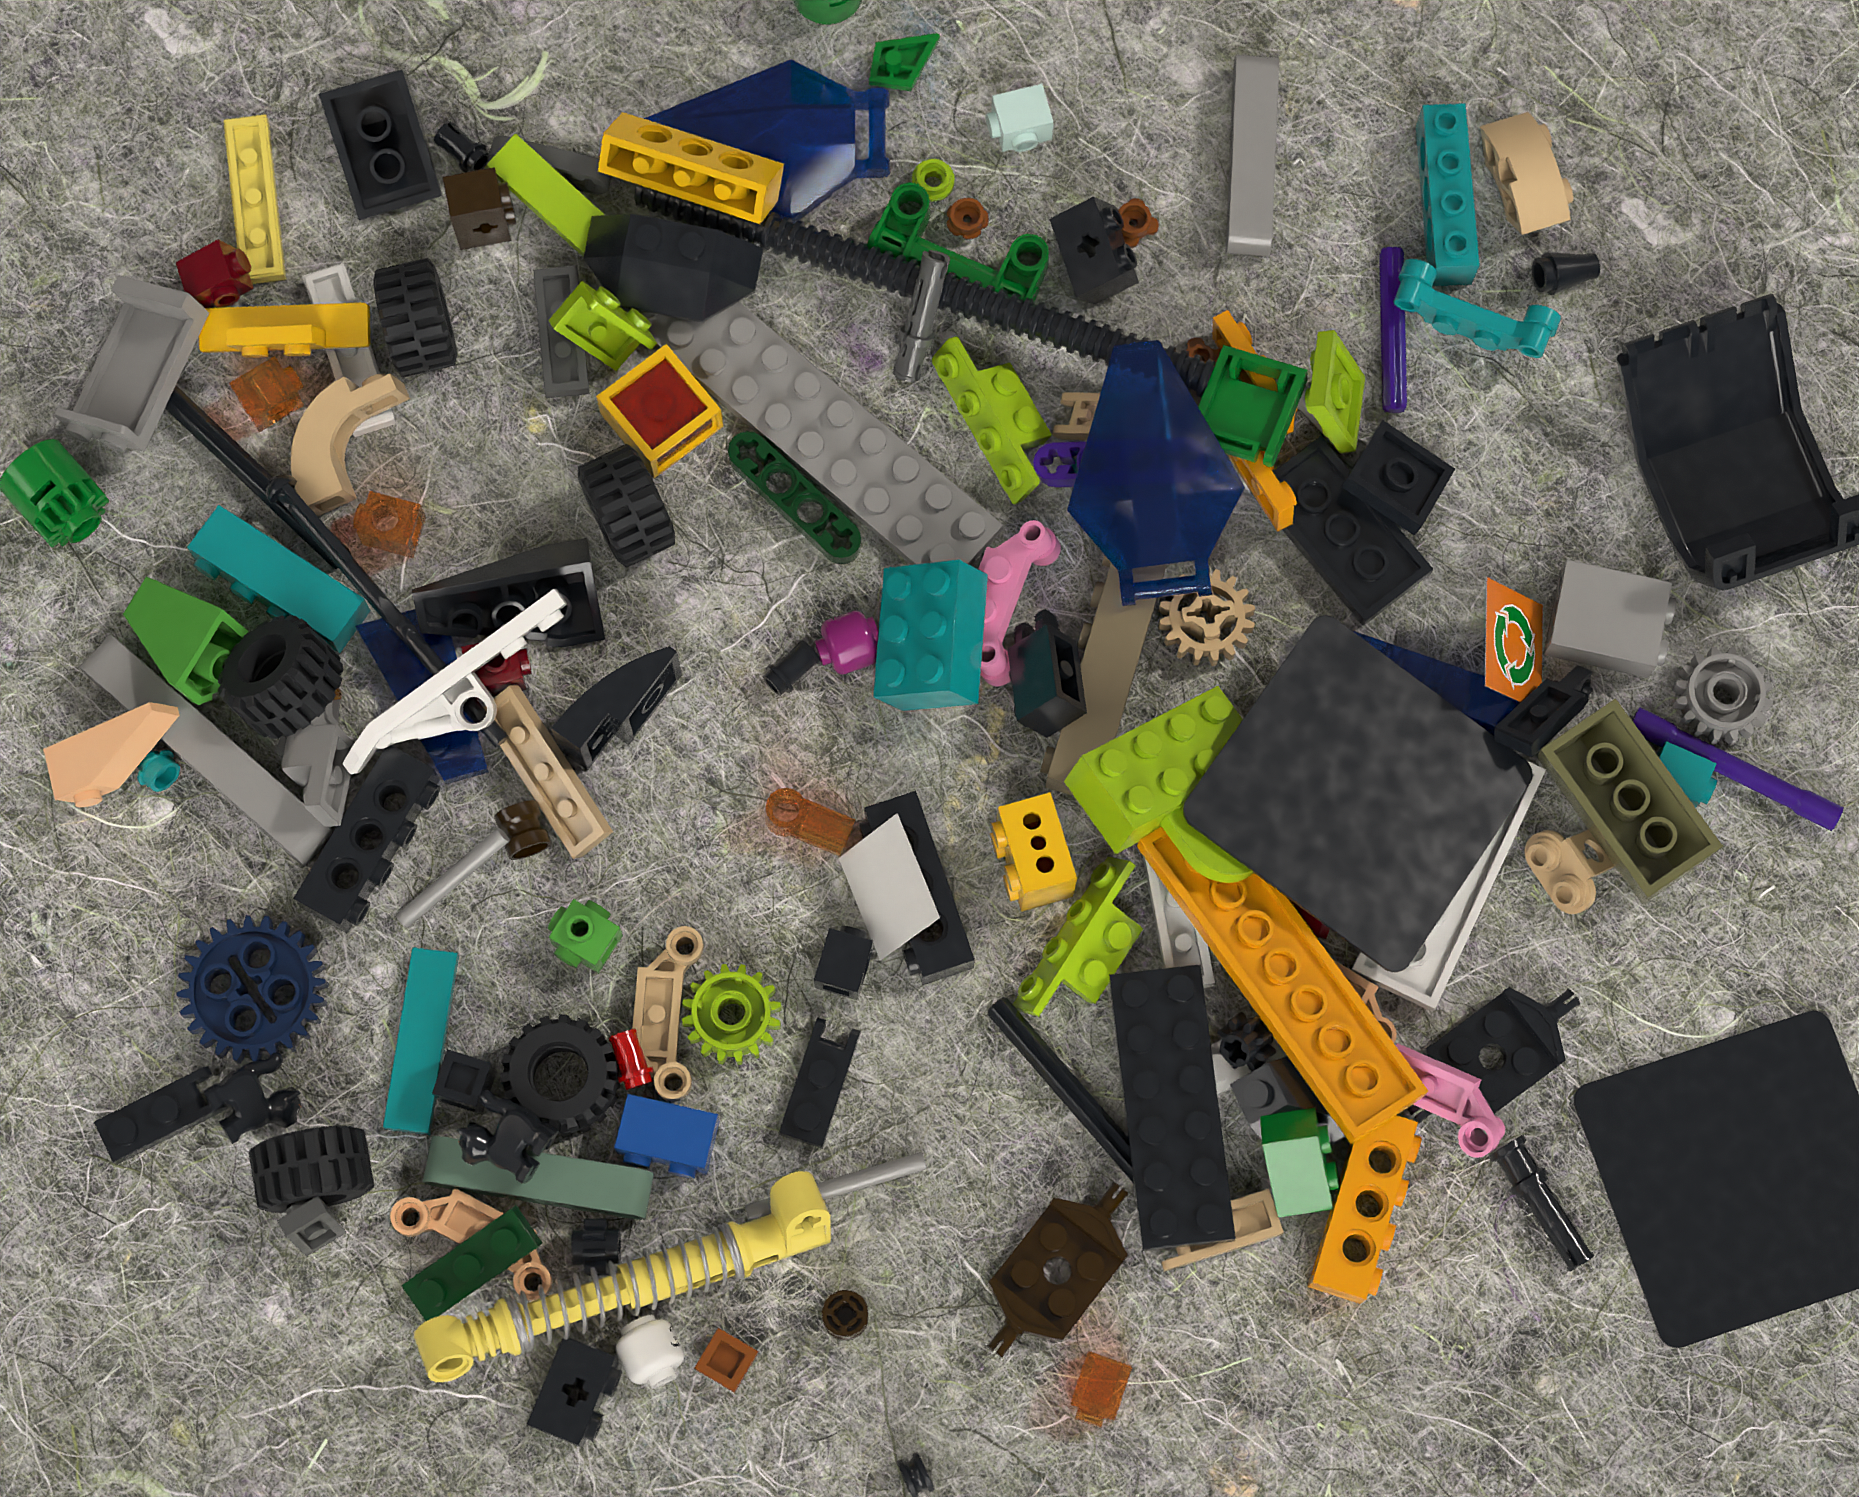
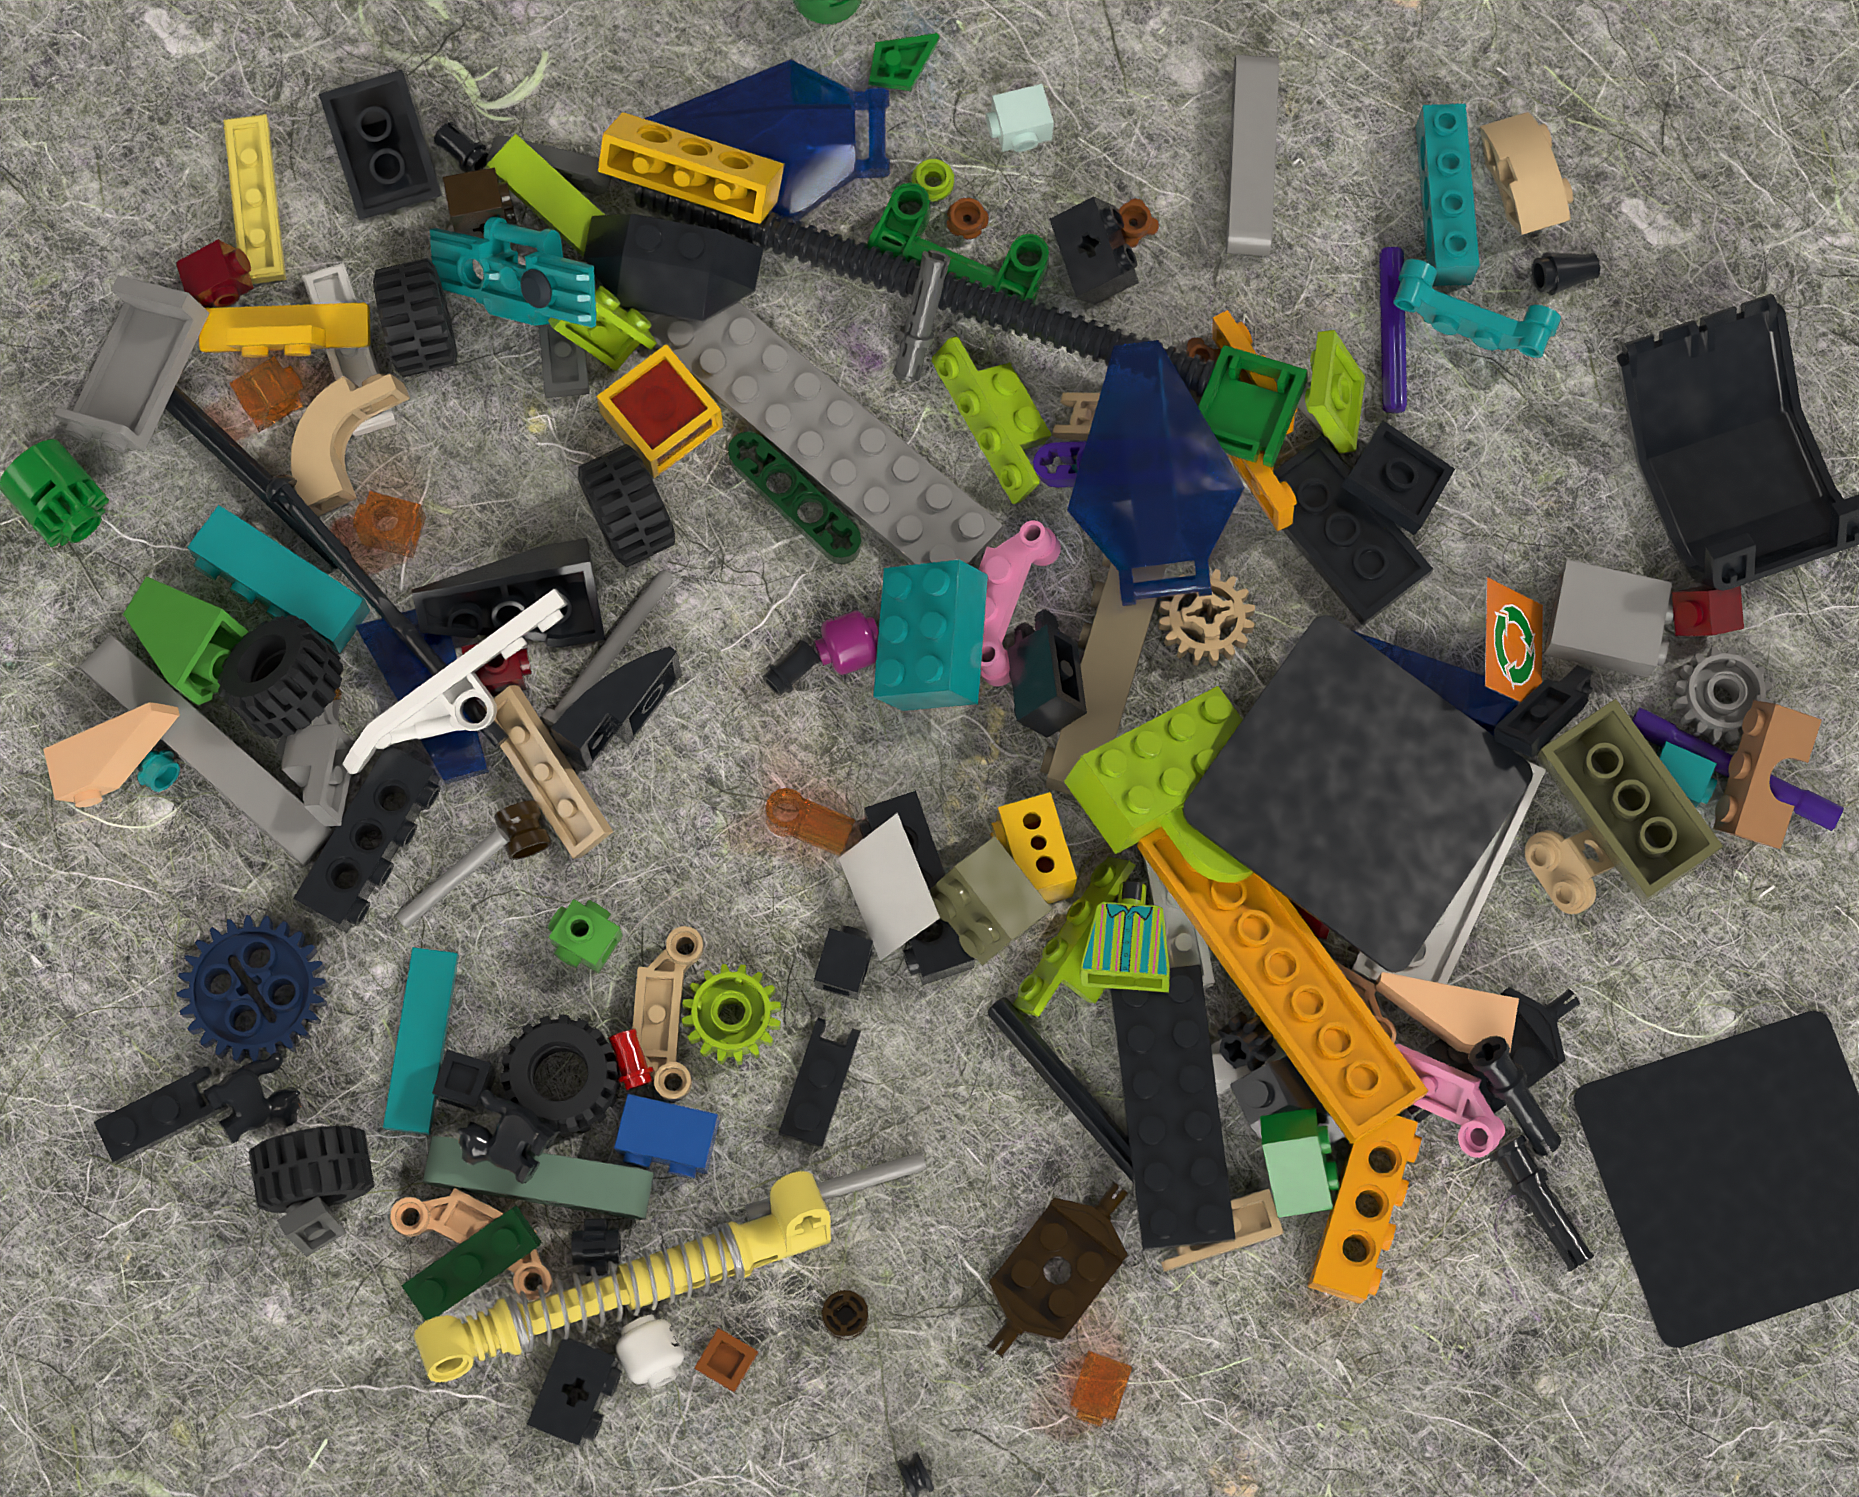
none -> teal piece [429,216,596,328]
none -> light grey bar [540,570,673,728]
none -> olive brick [929,836,1052,966]
none -> torso [1081,881,1170,992]
none -> light nougat slope [1374,972,1519,1059]
none -> black pin [1469,1036,1561,1156]
none -> dark red brick [1672,585,1744,636]
none -> medium nougat arch [1713,700,1822,849]

